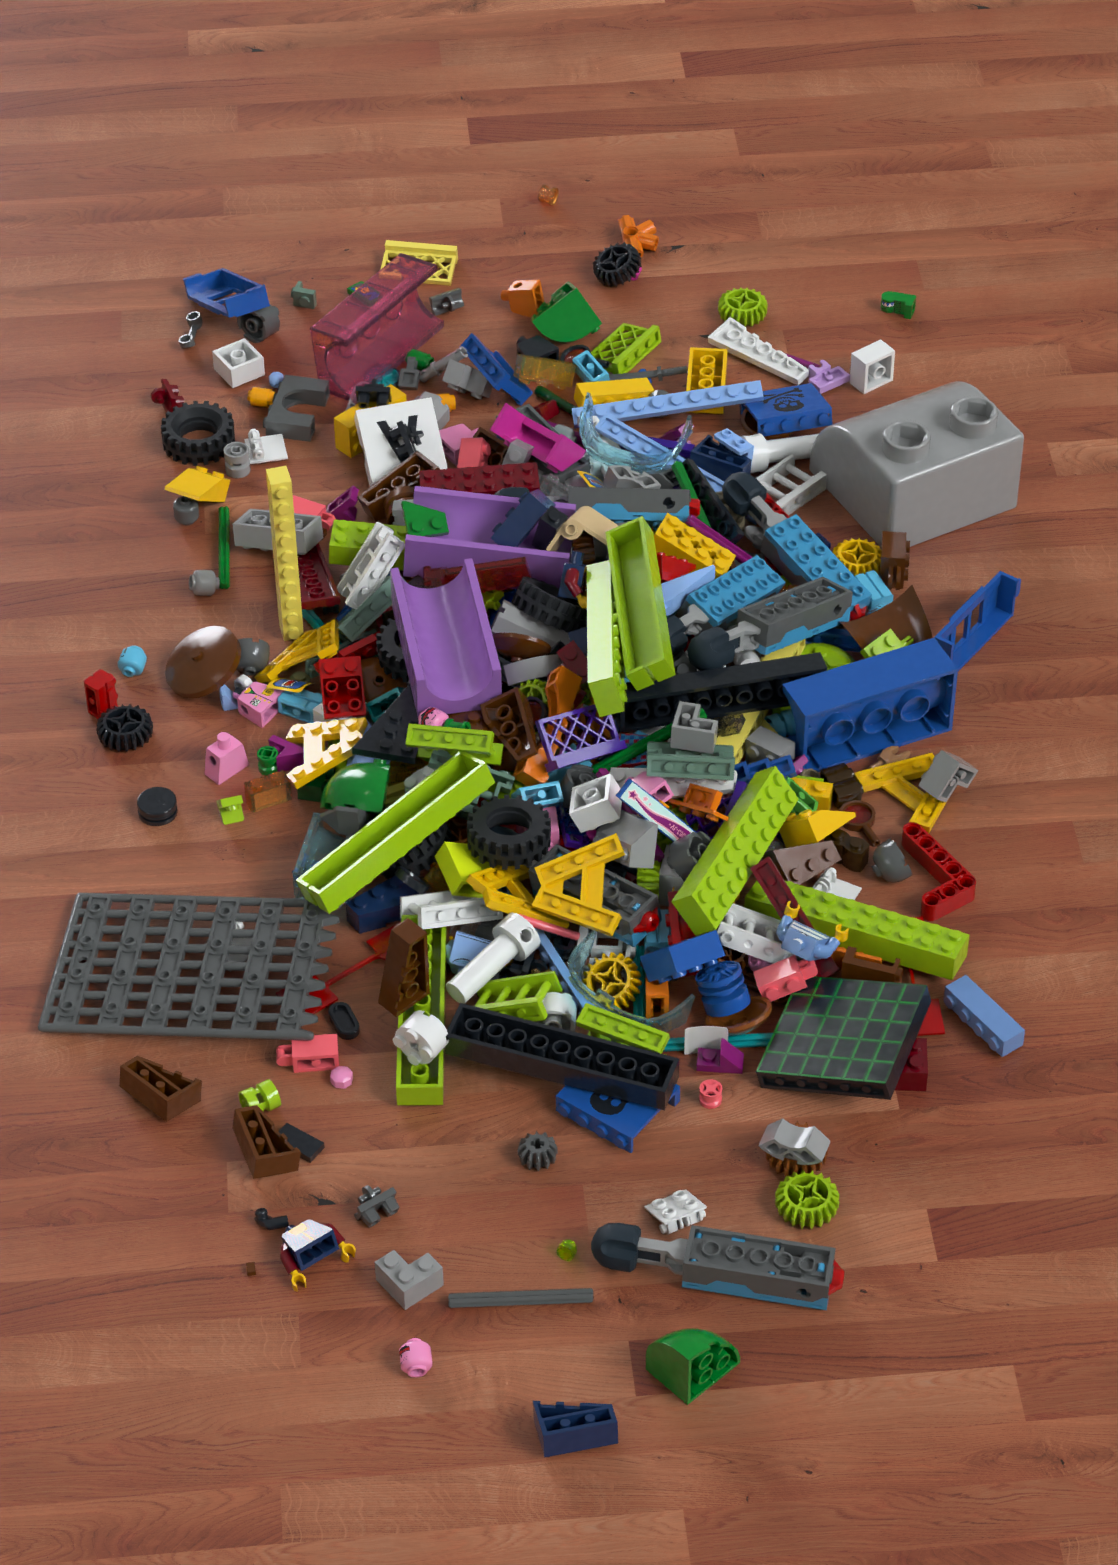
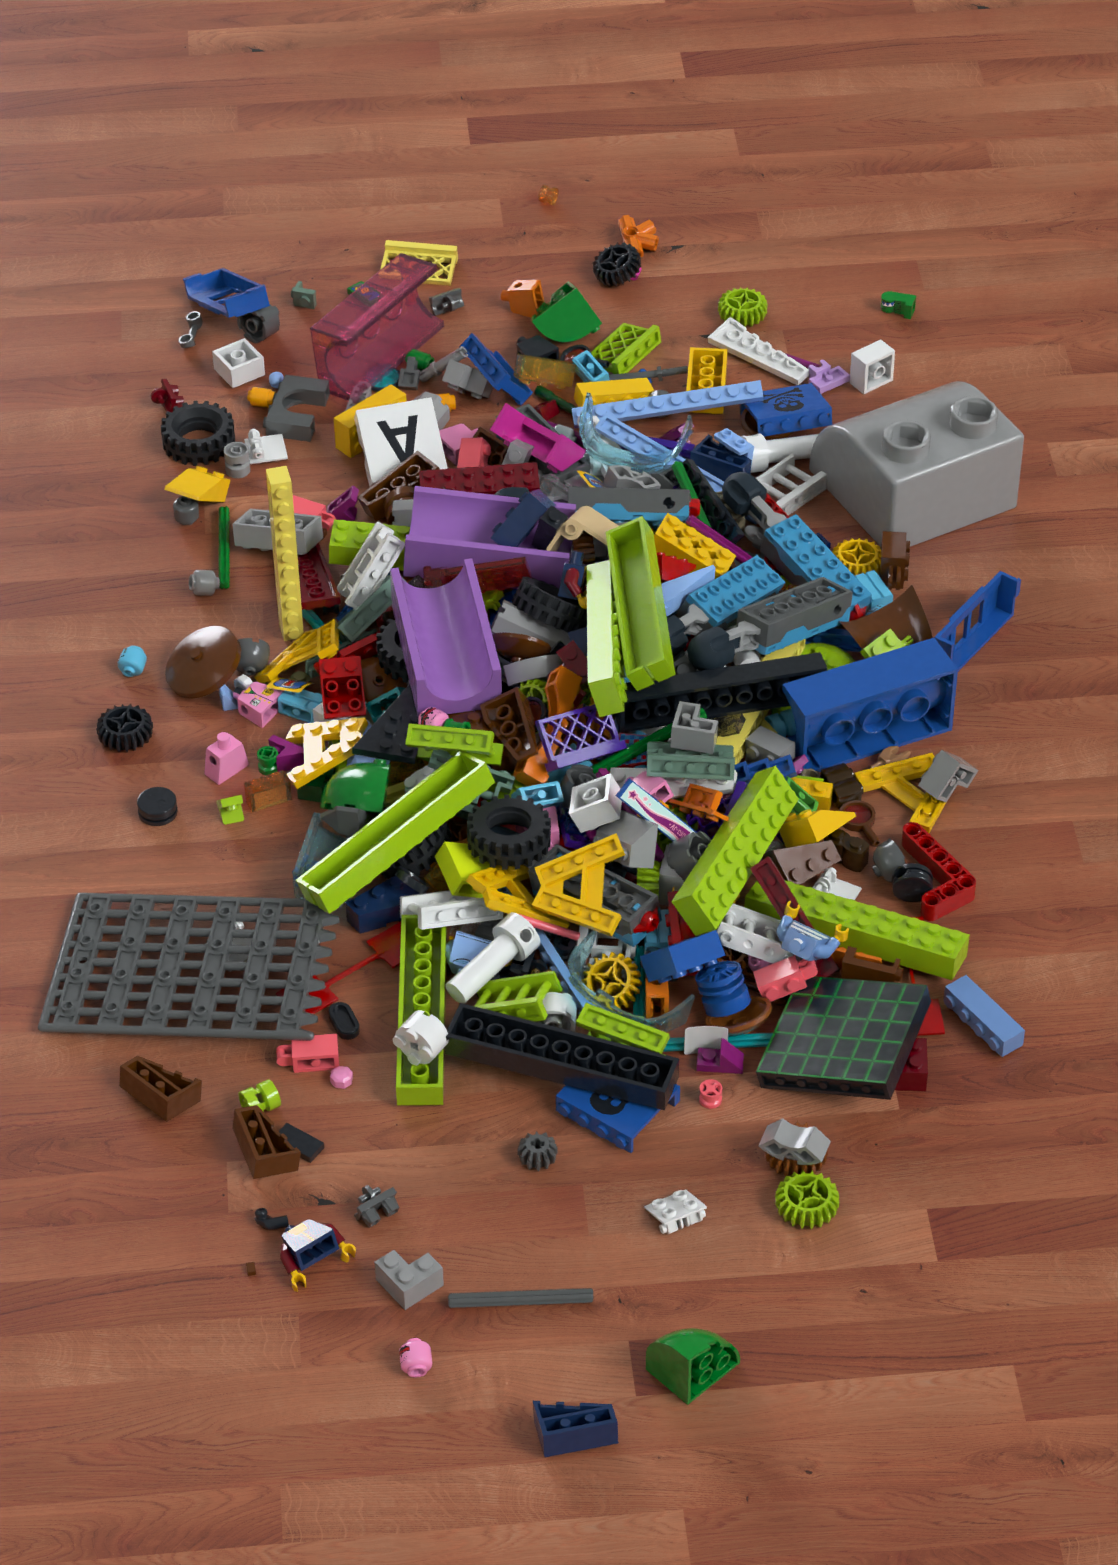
red brick [84,669,118,719] -> none
black hips [355,378,392,408] -> none
reddish brown wedge [378,918,430,1017] -> none
black hips [389,421,424,458] -> none
green wing [401,501,449,537] -> none
clear neon green hinge [556,1239,577,1261] -> none
dark grey piece [591,1223,845,1310] -> none
none -> black head [892,863,933,902]

